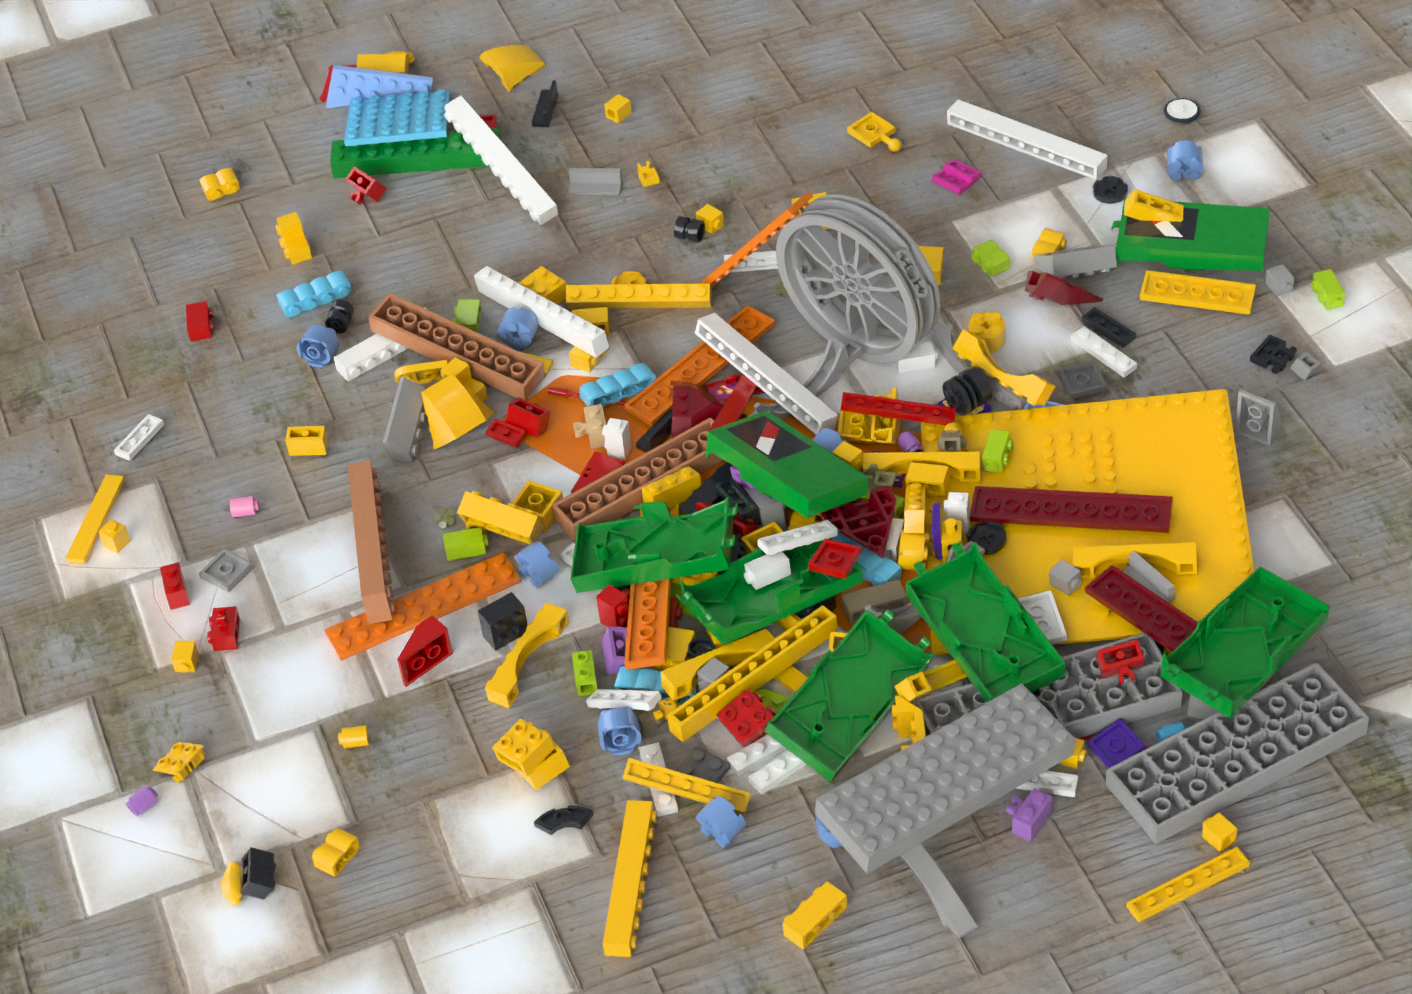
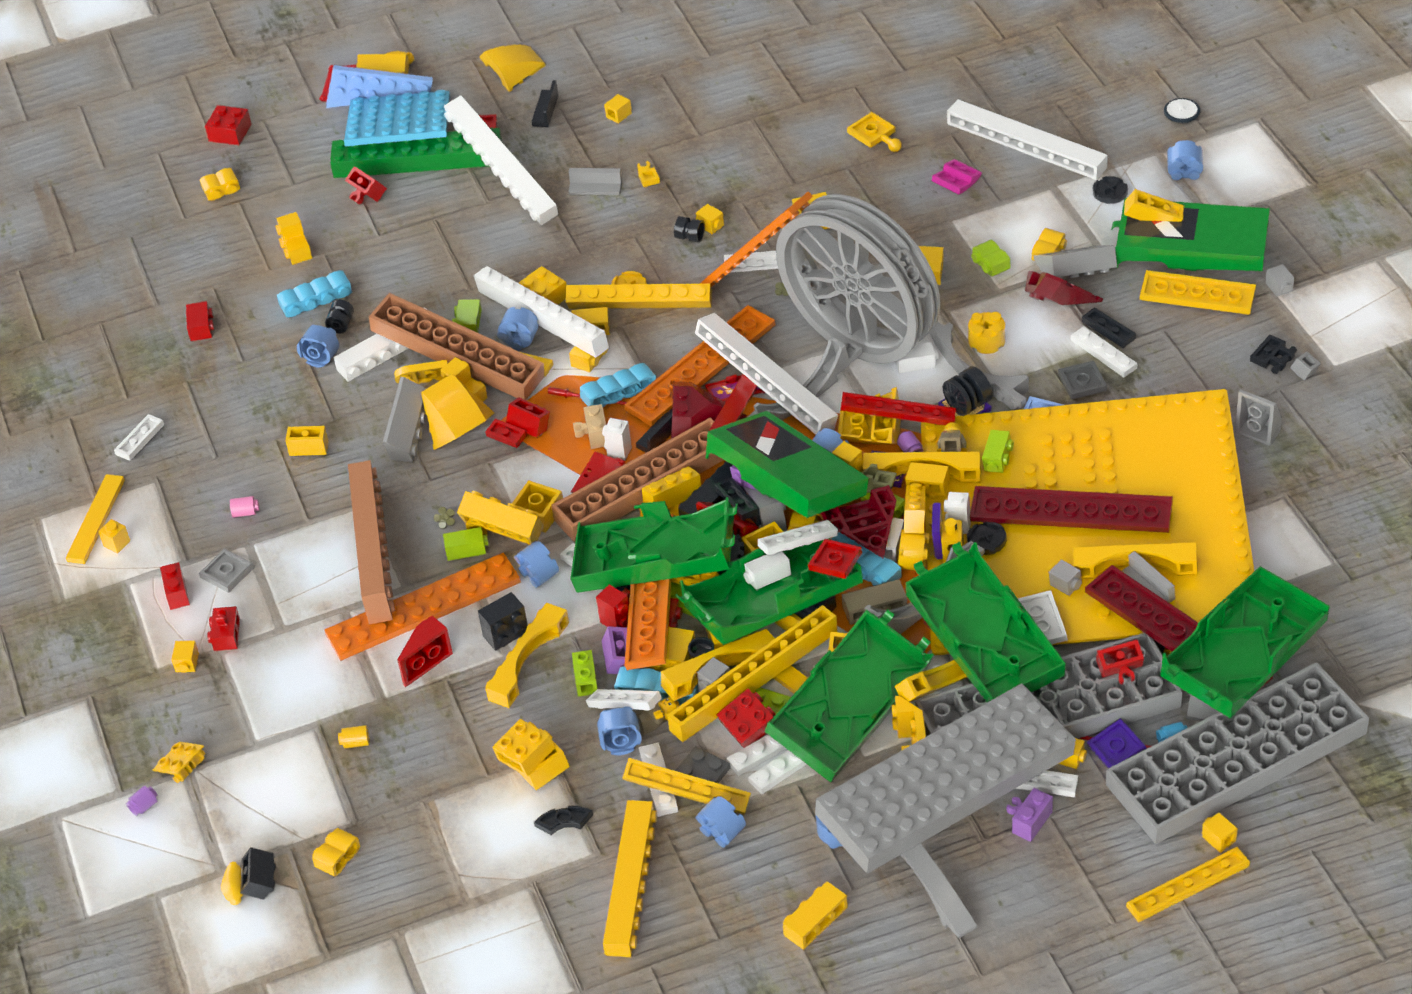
yellow arch [952,329,1055,406] -> none
lime brick [1311,269,1345,310] -> none
none -> red brick [205,105,252,145]

